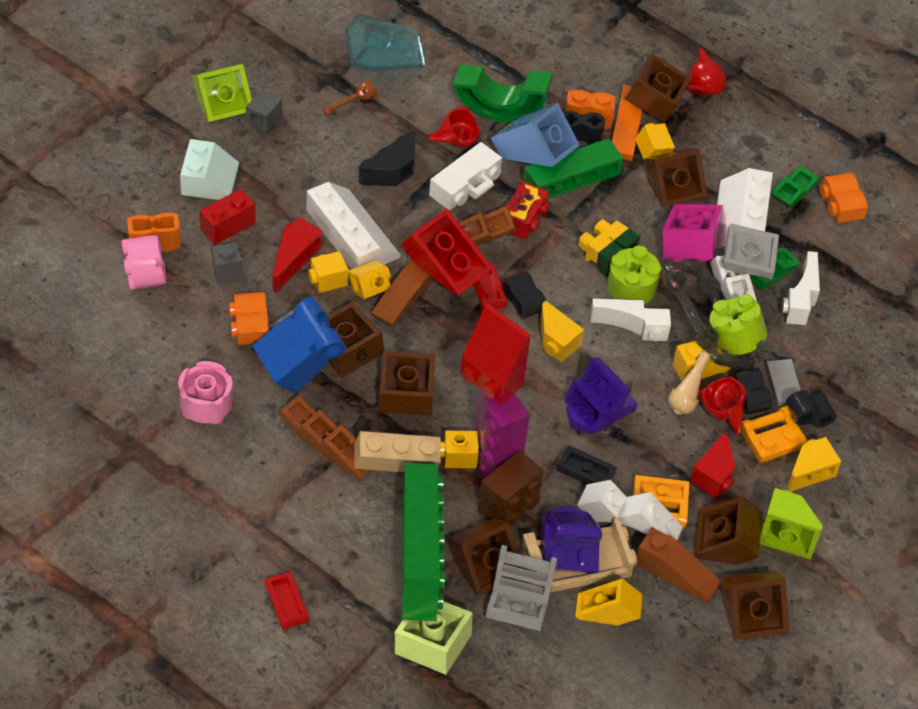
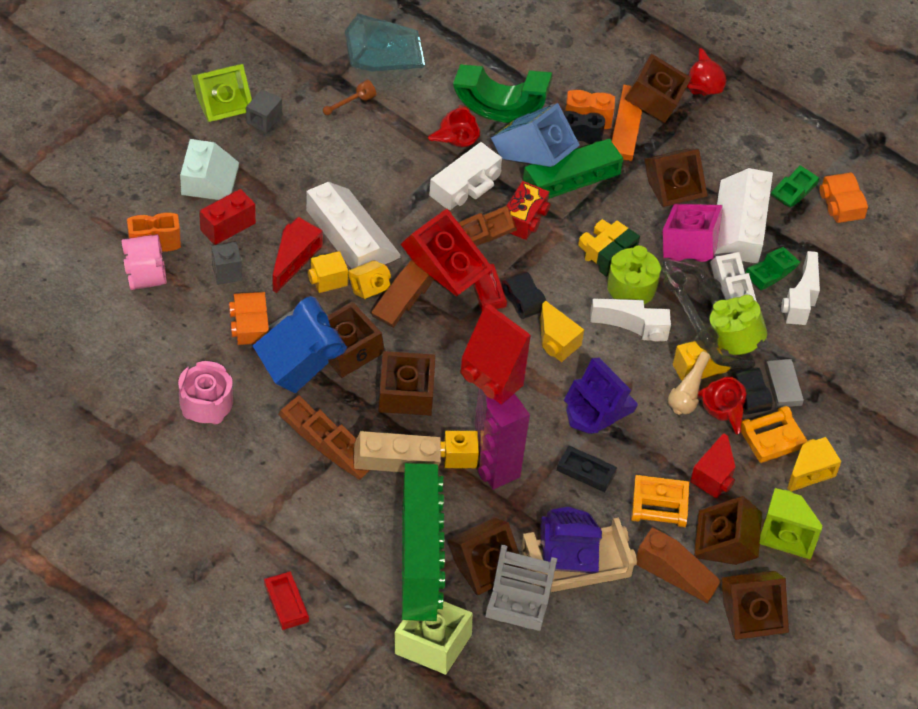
black slope [359,131,415,187] -> none
reddish brown brick [478,450,544,526] -> none
yellow slope [575,579,643,626] -> none
white arch [577,480,683,540] -> none
yellow brick [635,123,675,160] -> none
light grey plate [722,223,779,279] -> none
black axle [786,390,837,428] -> none

